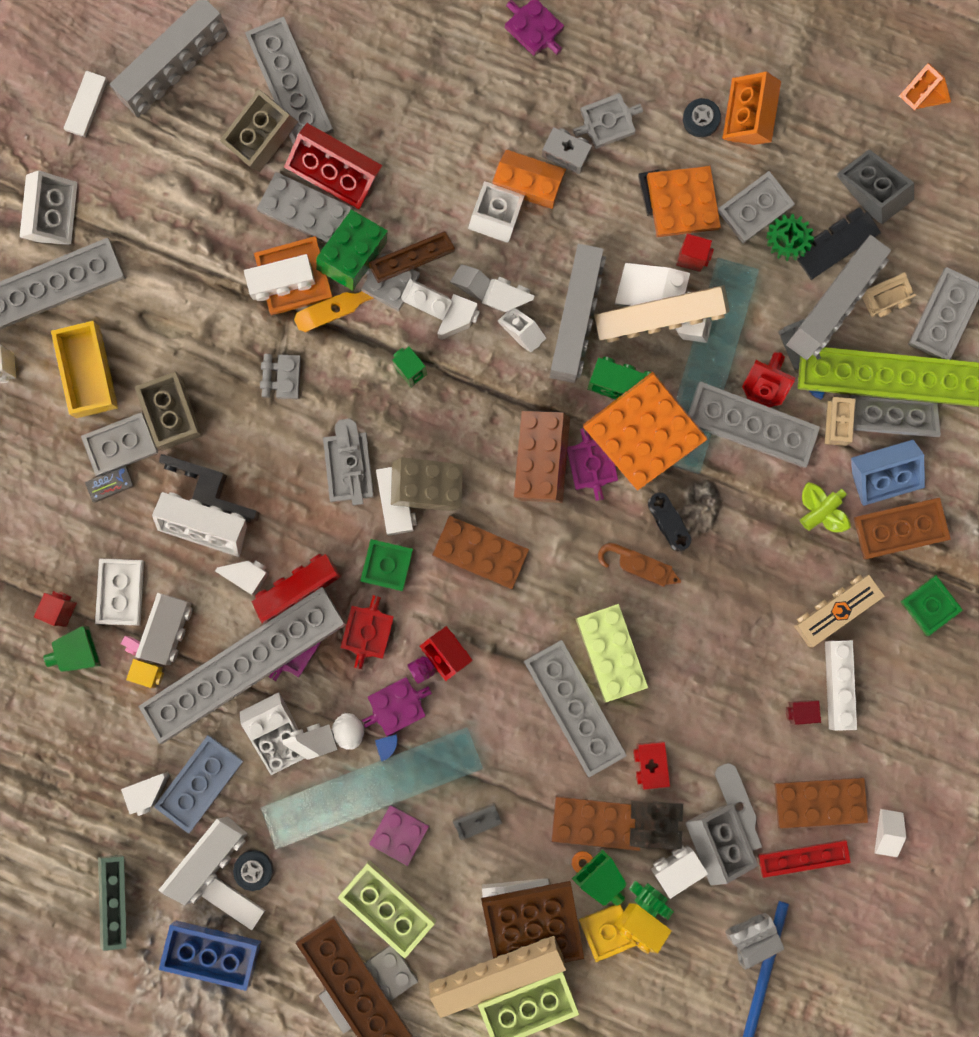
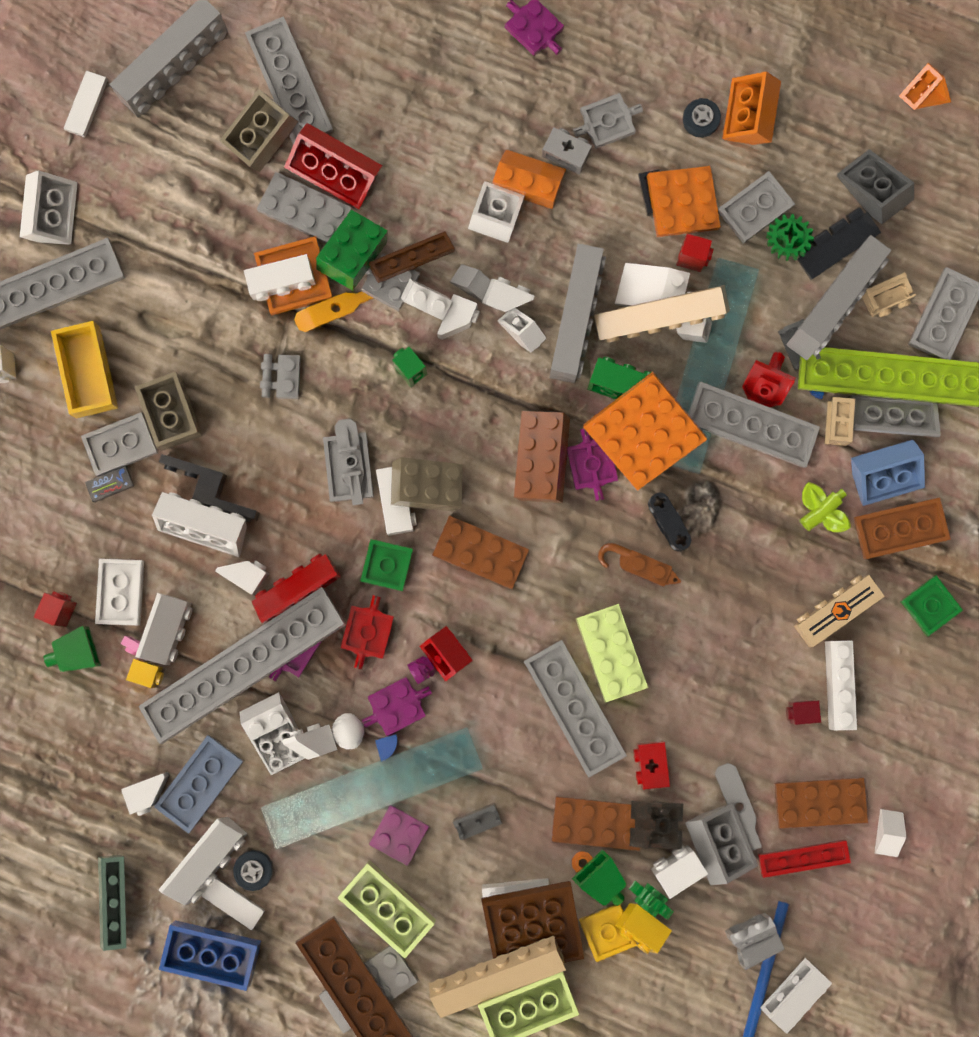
none -> white brick [760,958,832,1034]

